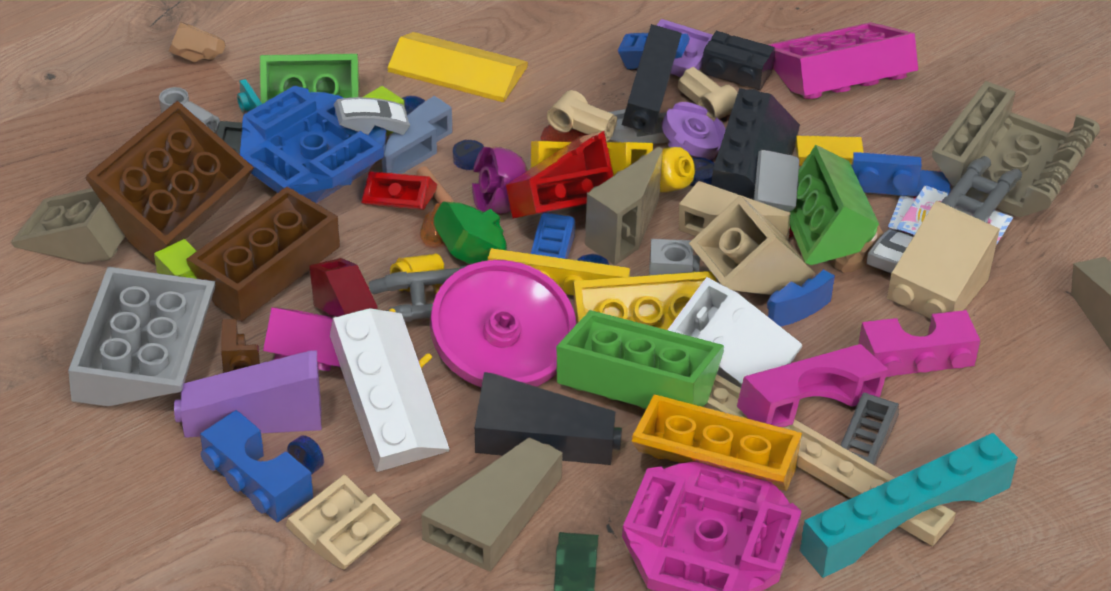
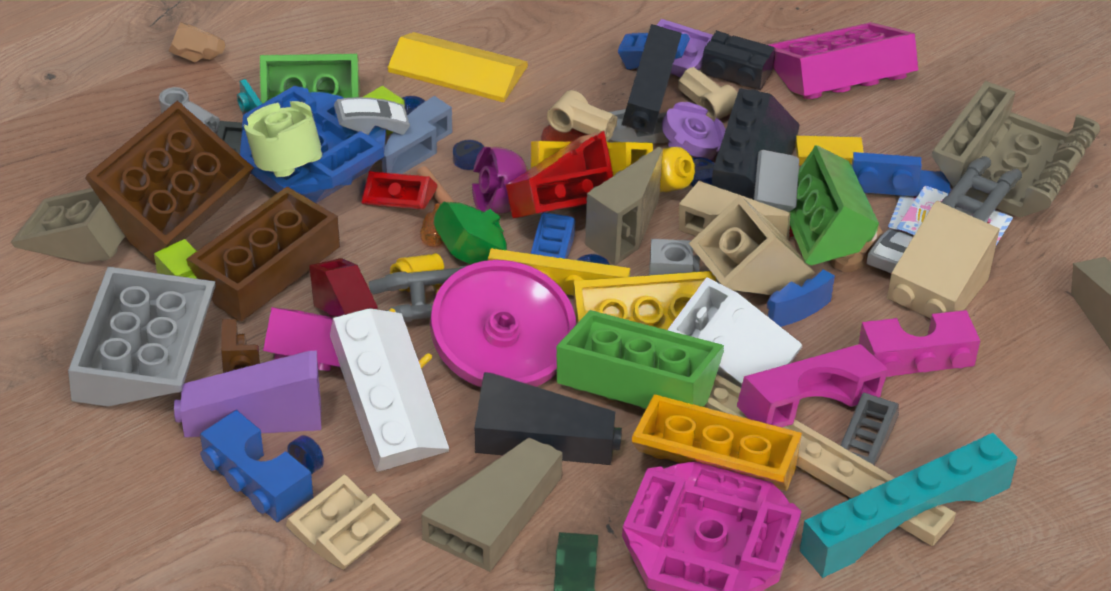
none -> yellowish green brick [244,101,322,177]

